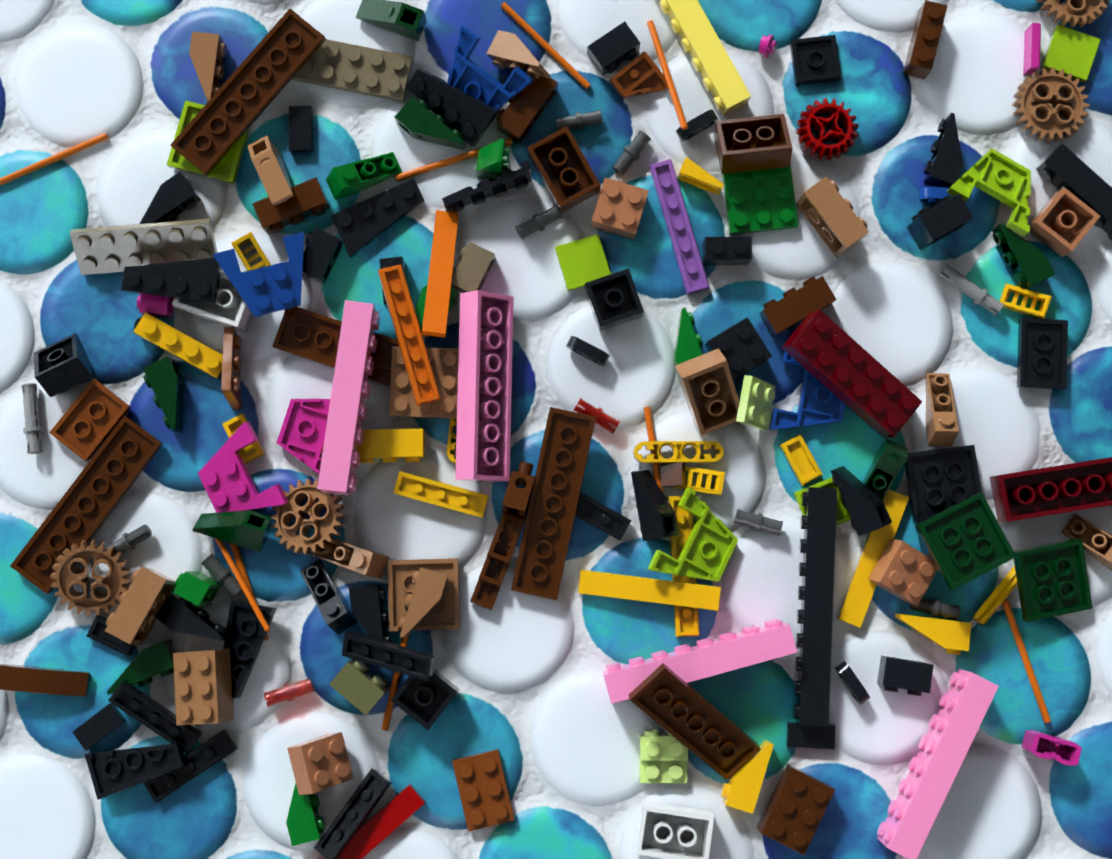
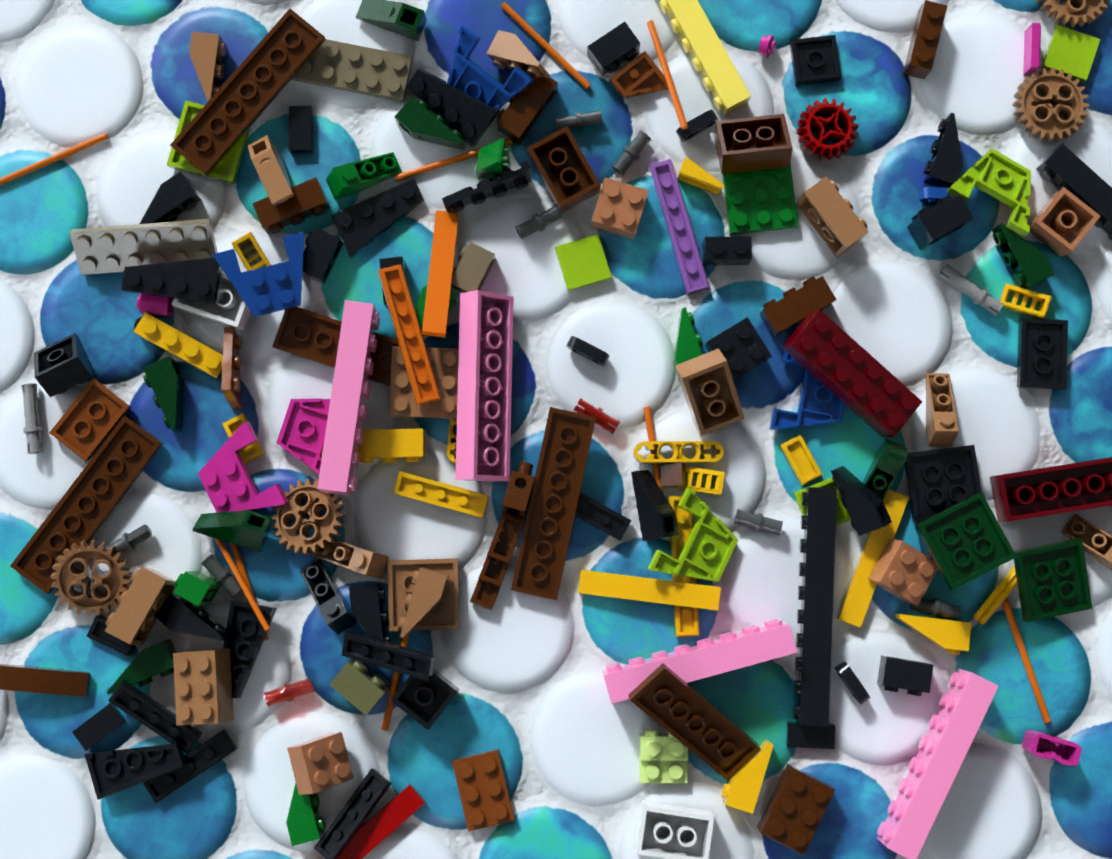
black brick [584,268,644,331] -> none
yellowish green plate [736,375,775,431] -> none

